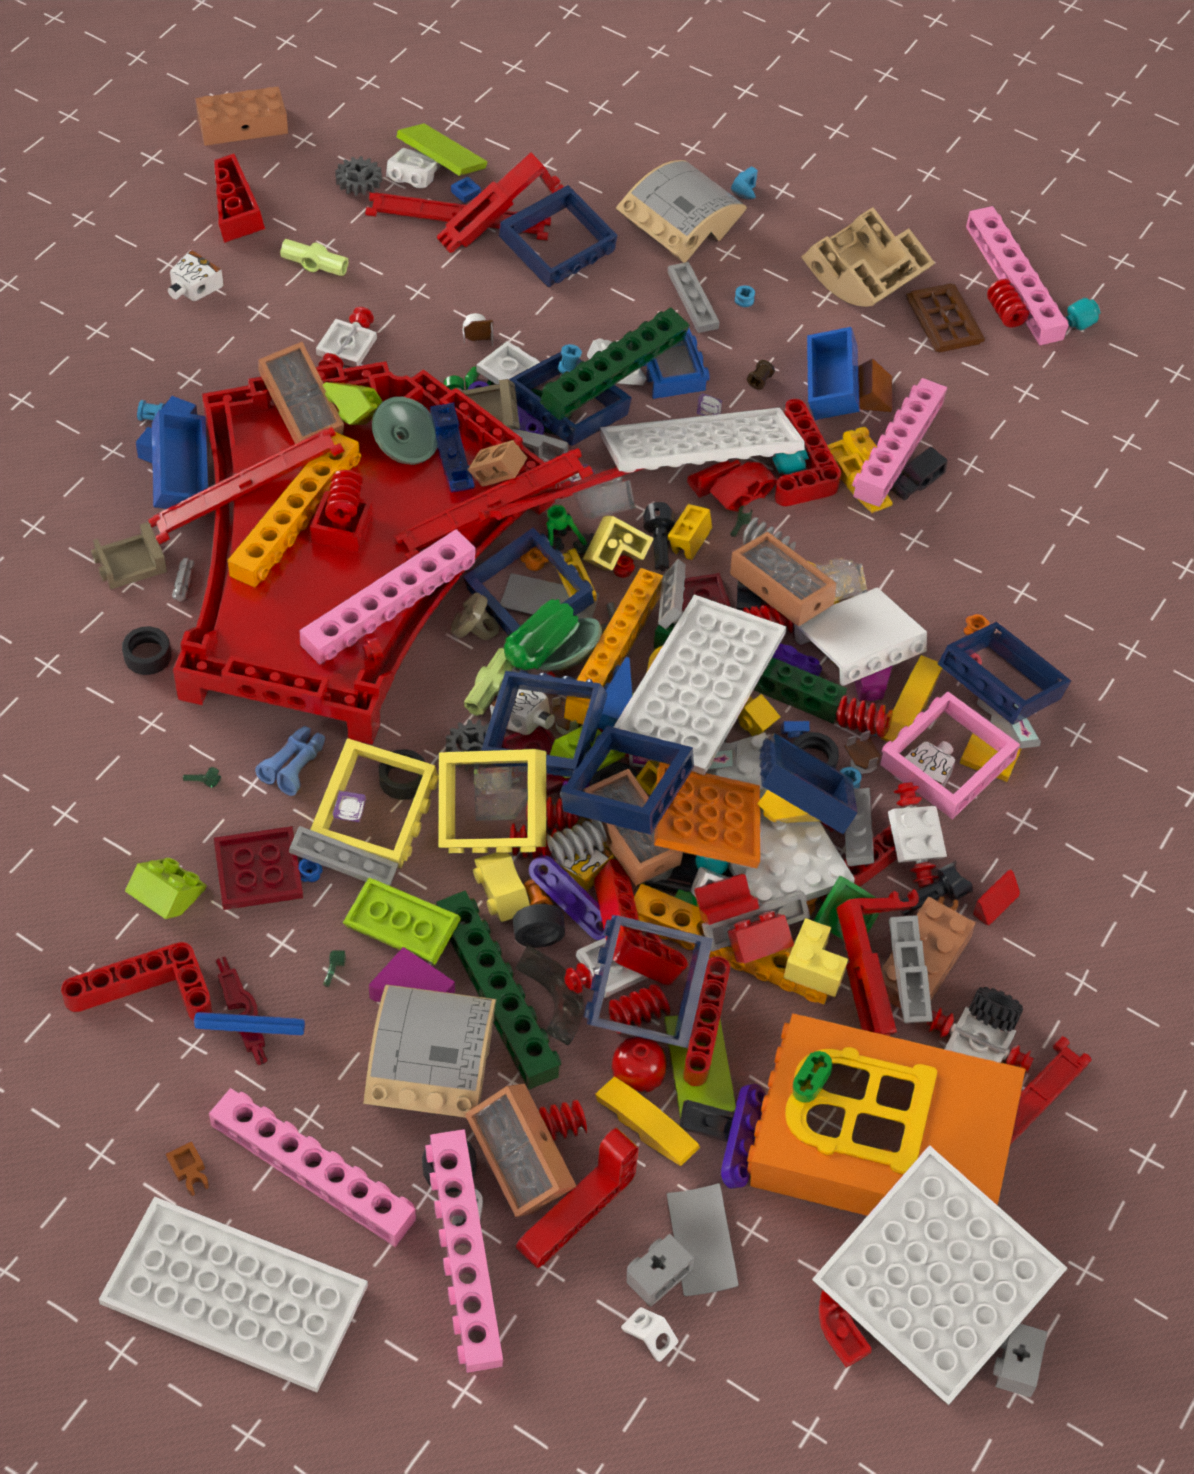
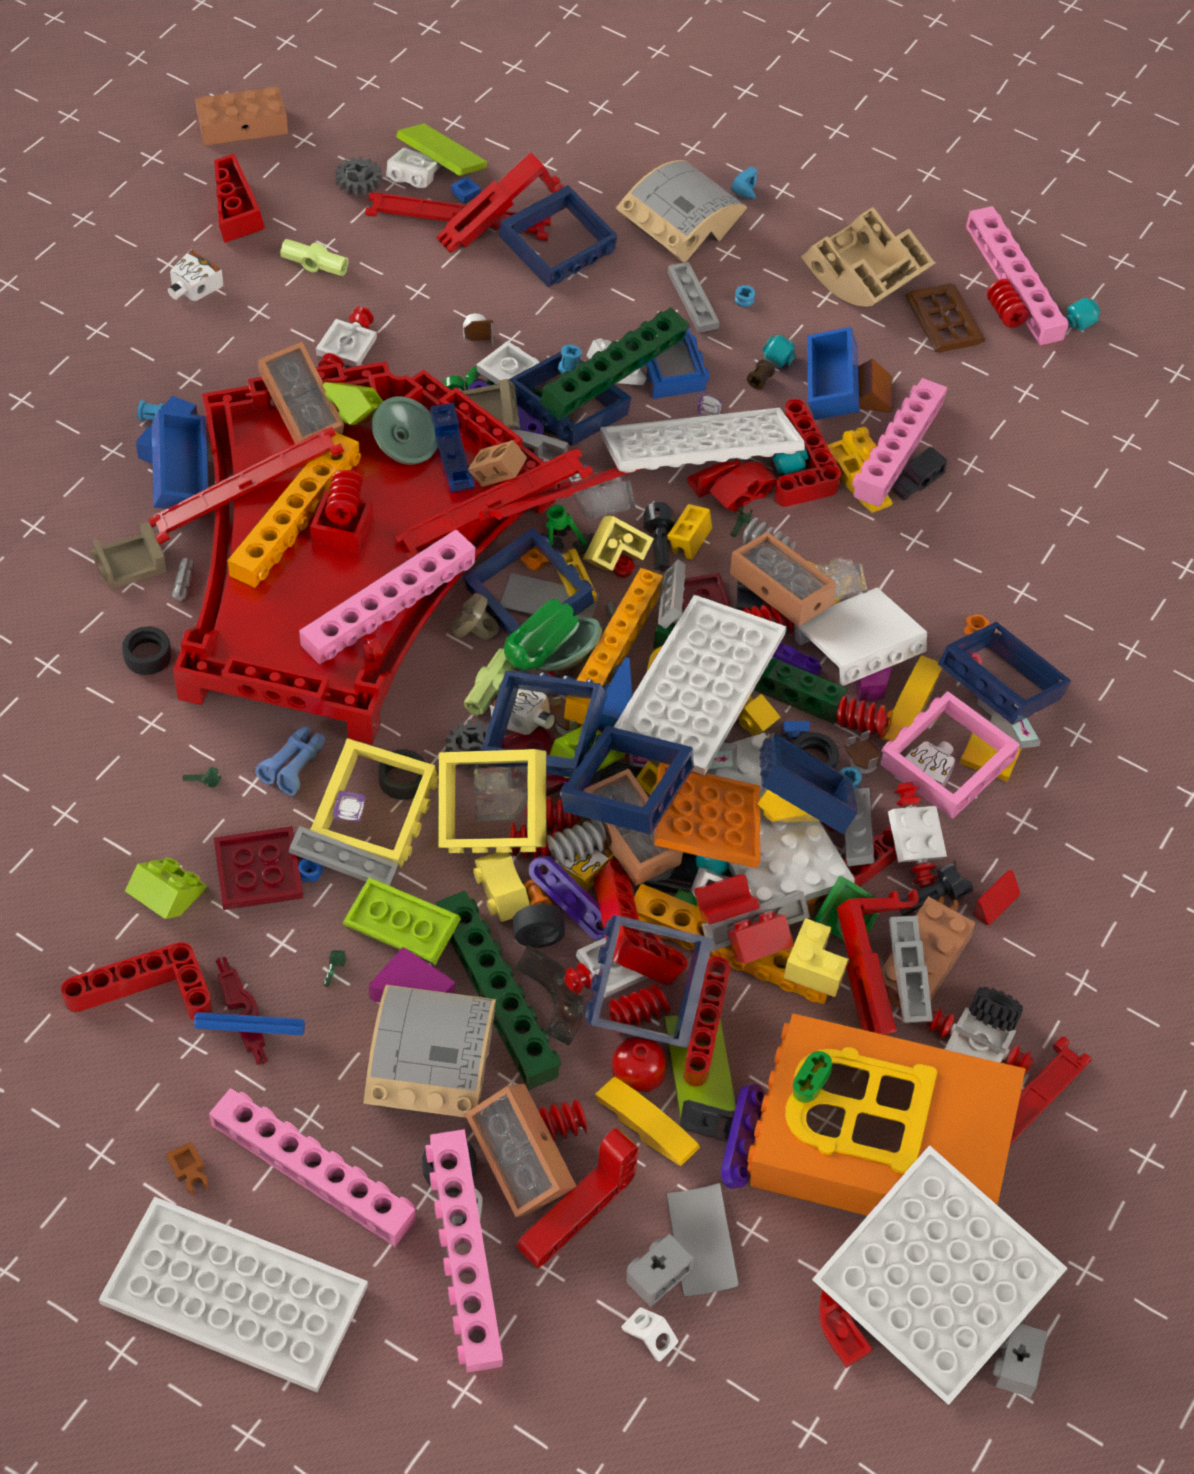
none -> teal head [762,334,797,368]

